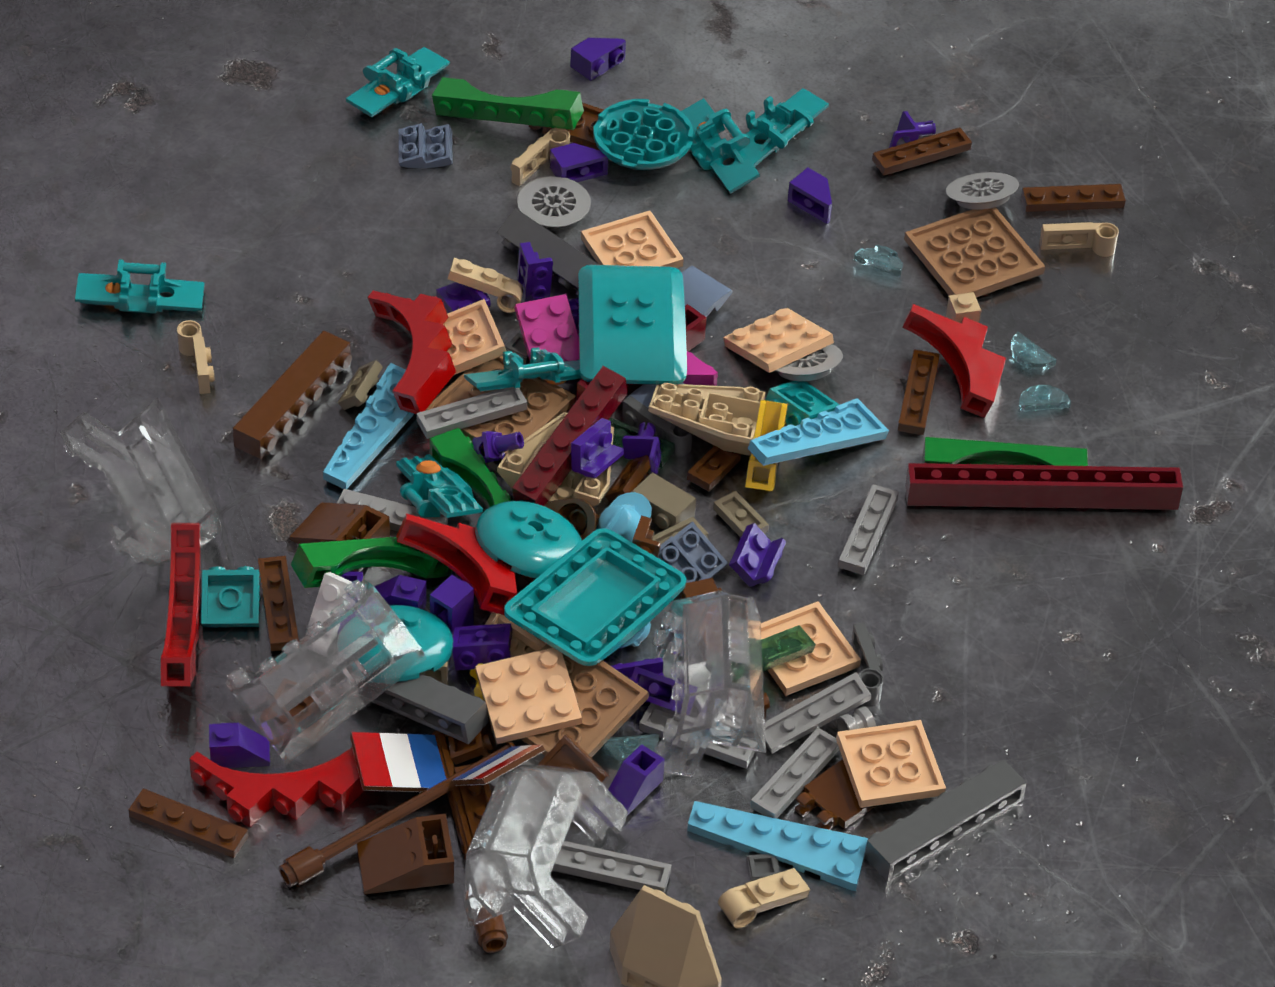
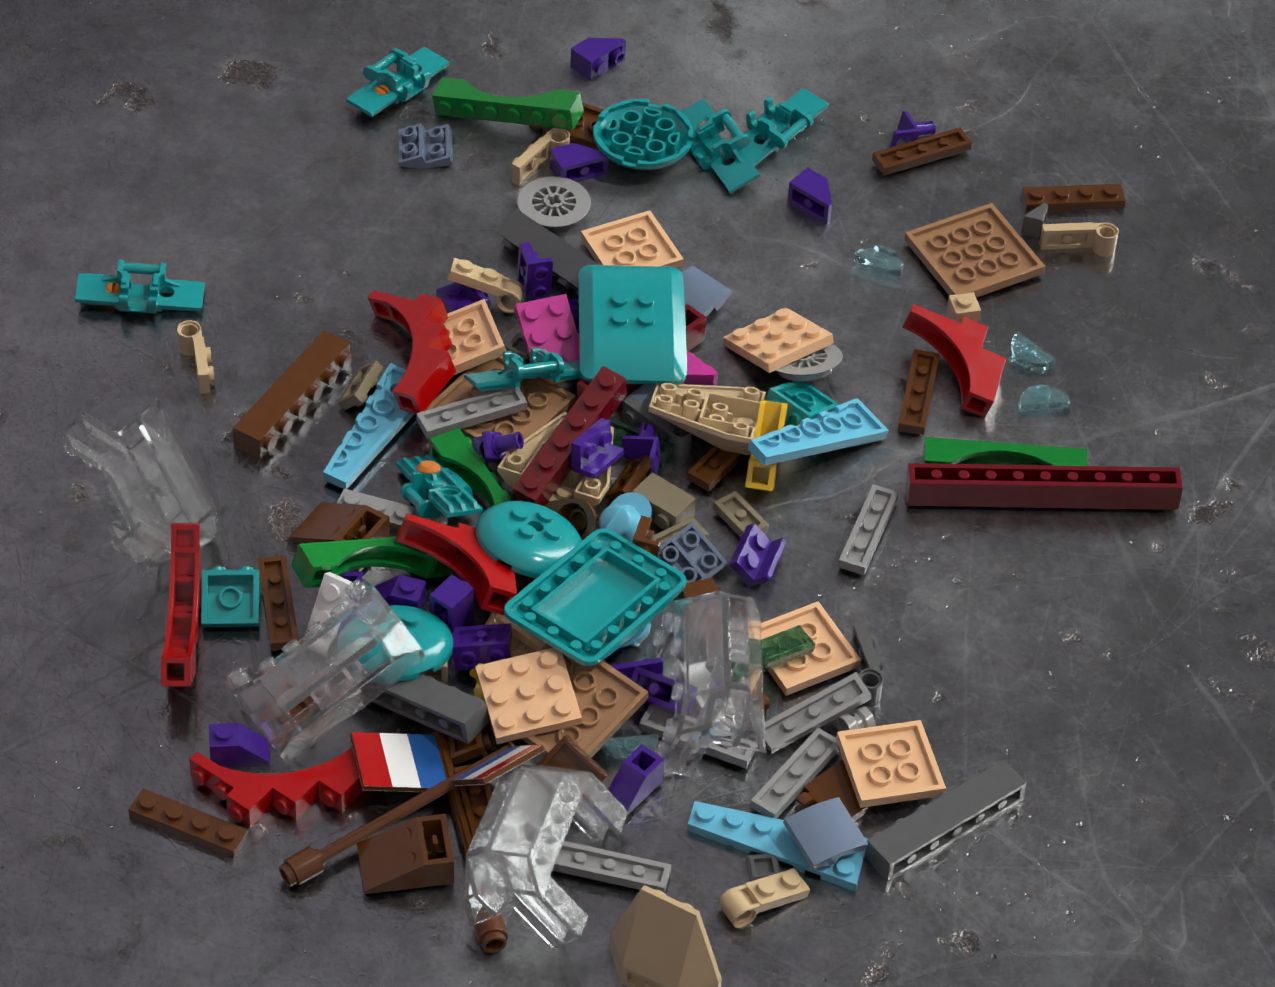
light grey piece [946,172,1019,210] -> none
none -> sand blue slope [783,797,868,869]
none -> dark grey slope [1021,203,1049,239]

